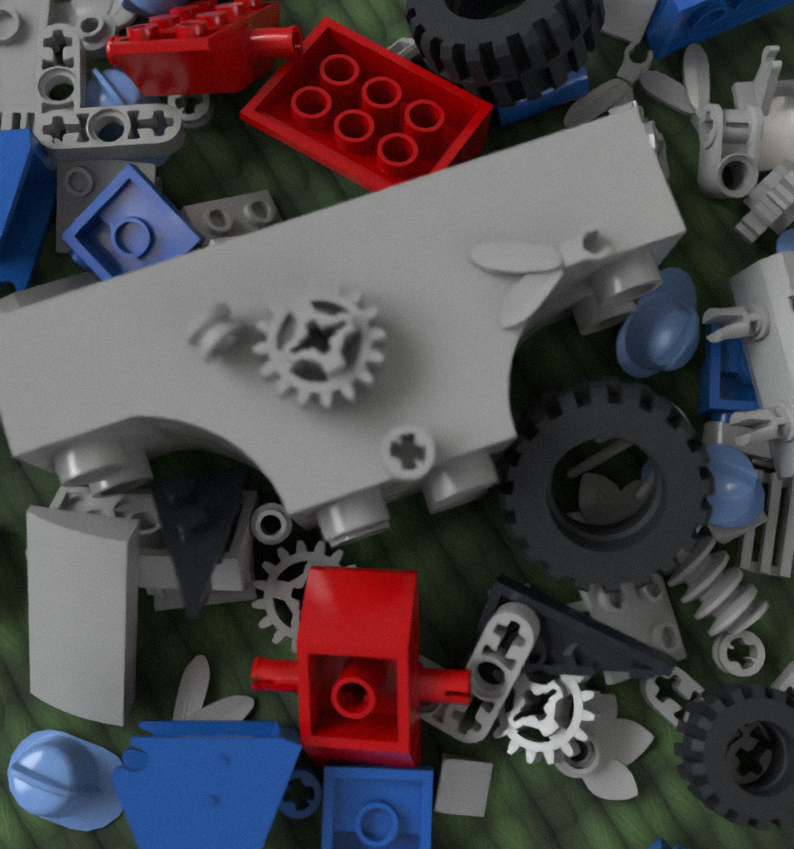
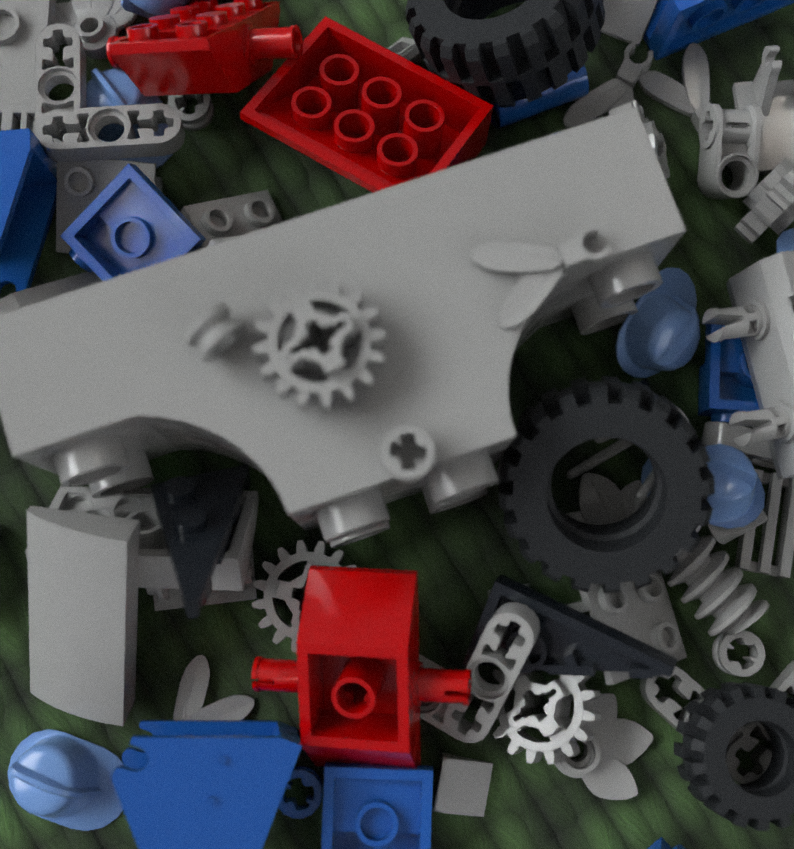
light grey pin [250,502,292,545] -> none

